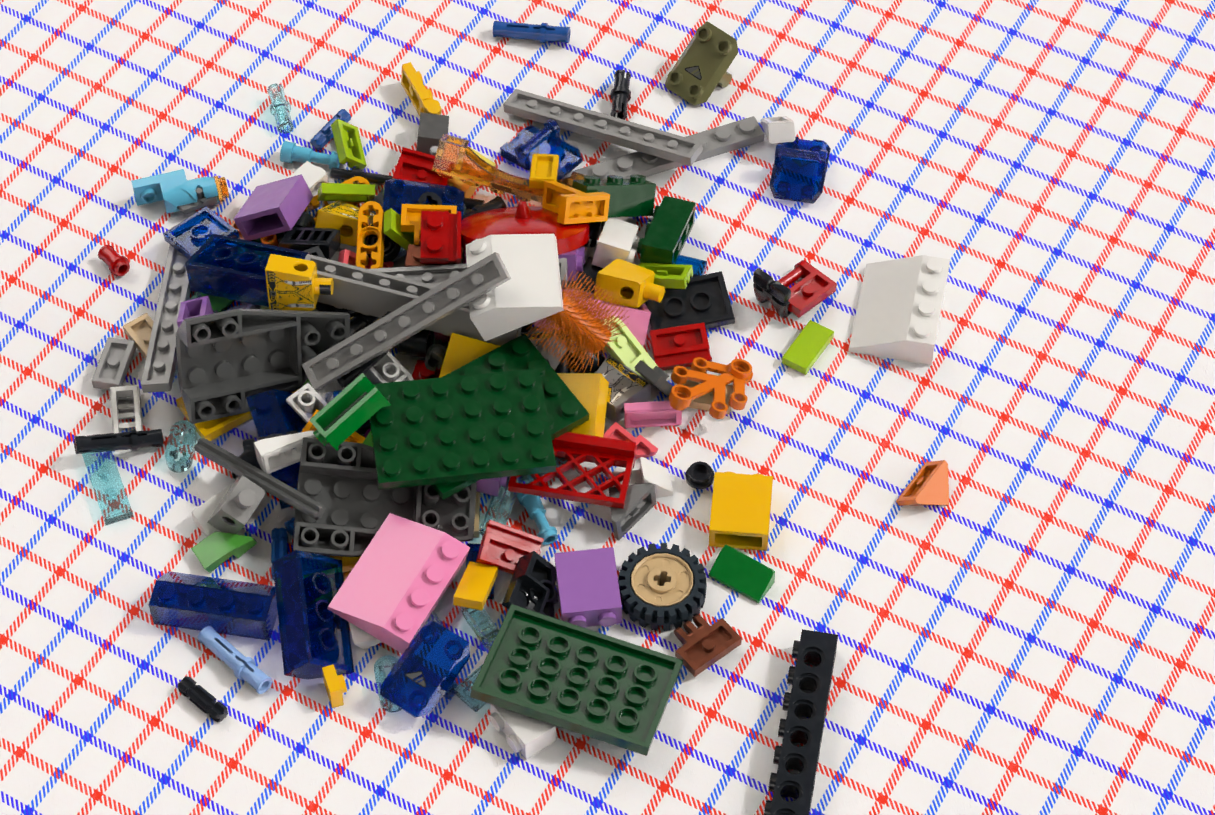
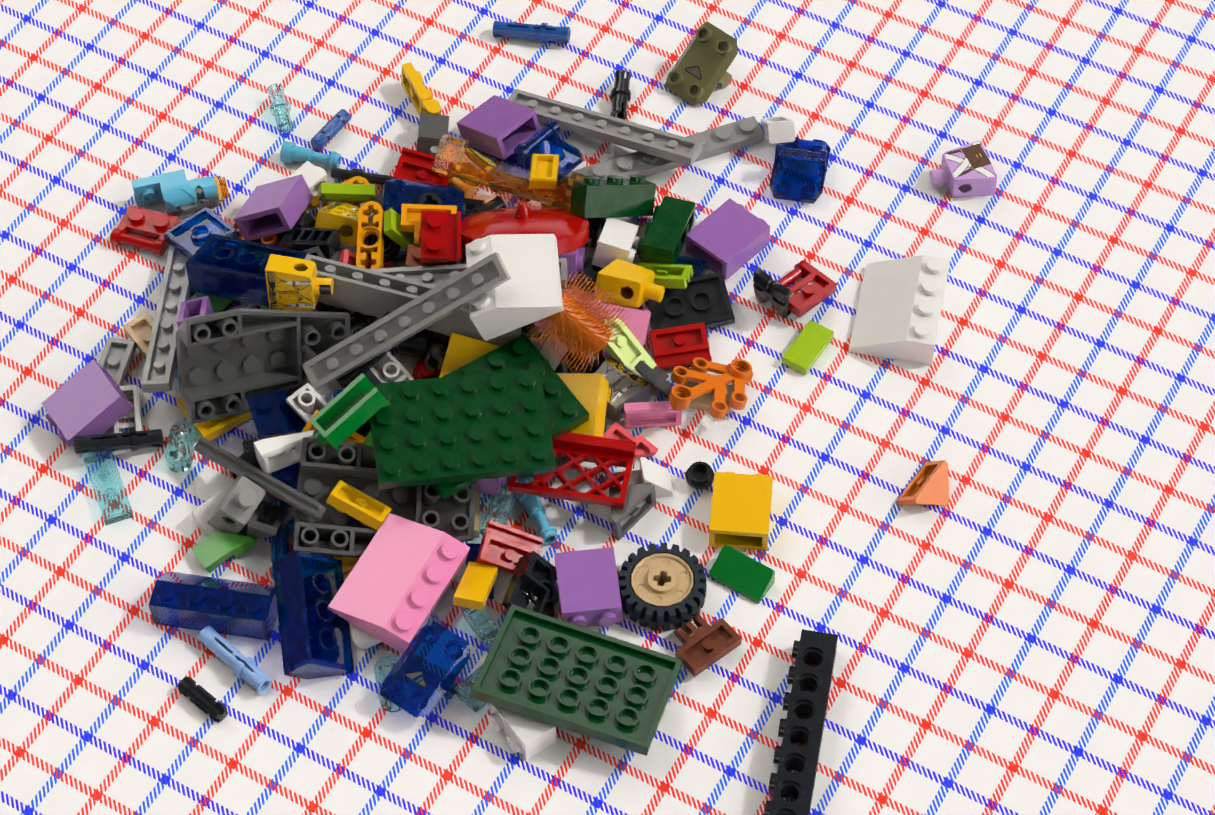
red pin [98,245,130,276] -> none
yellow plate [322,664,347,708] -> none
lime tile [331,119,367,169] -> none
light orange bracket [542,180,610,224] -> none
none -> medium lavender brick [41,359,134,447]
none -> red plate [110,205,180,256]
none -> dark grey slope [246,501,289,539]
none -> yellow plate [326,480,392,531]
none -> medium lavender brick [457,95,542,160]
none -> medium lavender brick [686,198,770,280]
none -> lavender torso [929,140,997,198]

